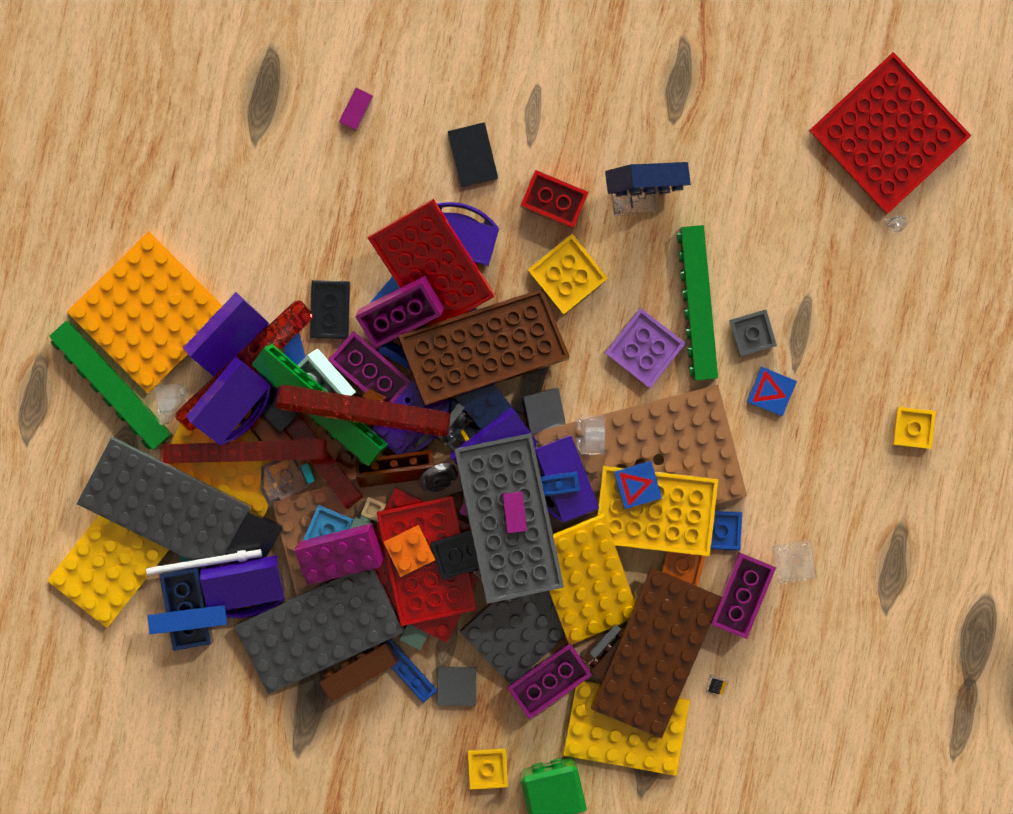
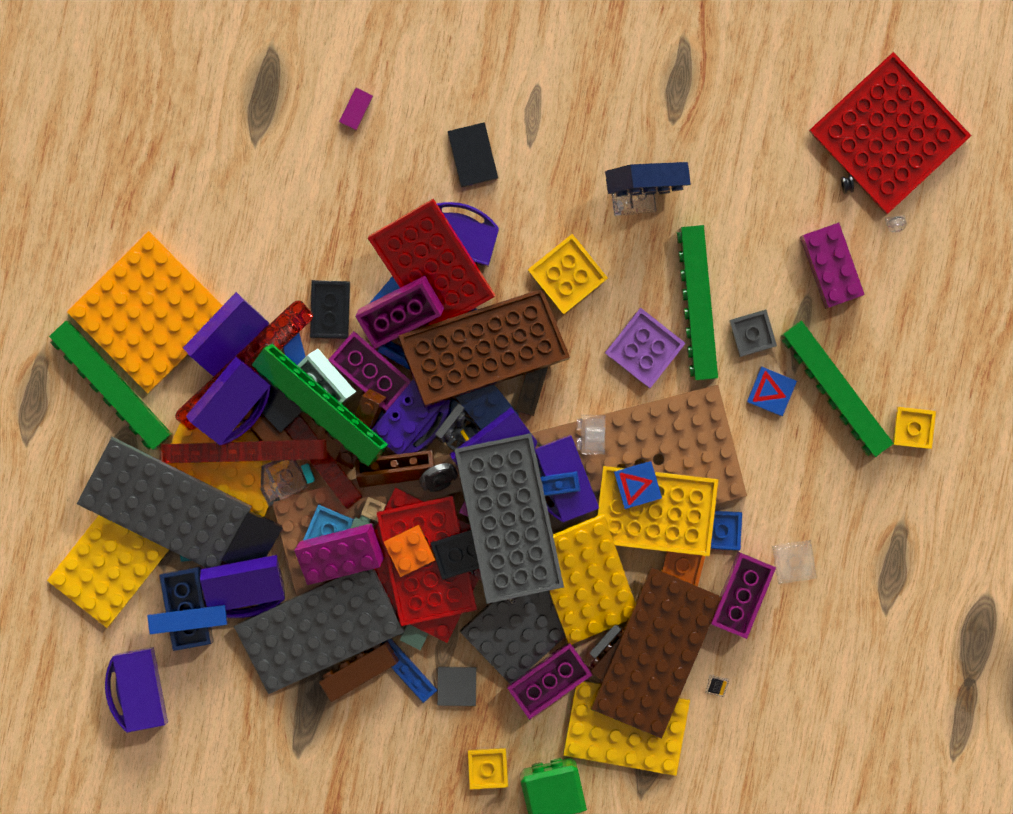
white bar [146,549,262,576] -> none
clear slope [155,384,188,425] -> none
clear red beam [276,385,451,436] -> none
magenta tile [502,492,527,533] -> none
red brick [520,170,589,229] -> none
dark grey tile [521,387,566,434] -> none
none -> dark purple piece [105,647,168,733]
none -> green brick [781,320,894,457]
none -> magenta brick [800,222,865,309]
none -> black bush [841,175,854,194]

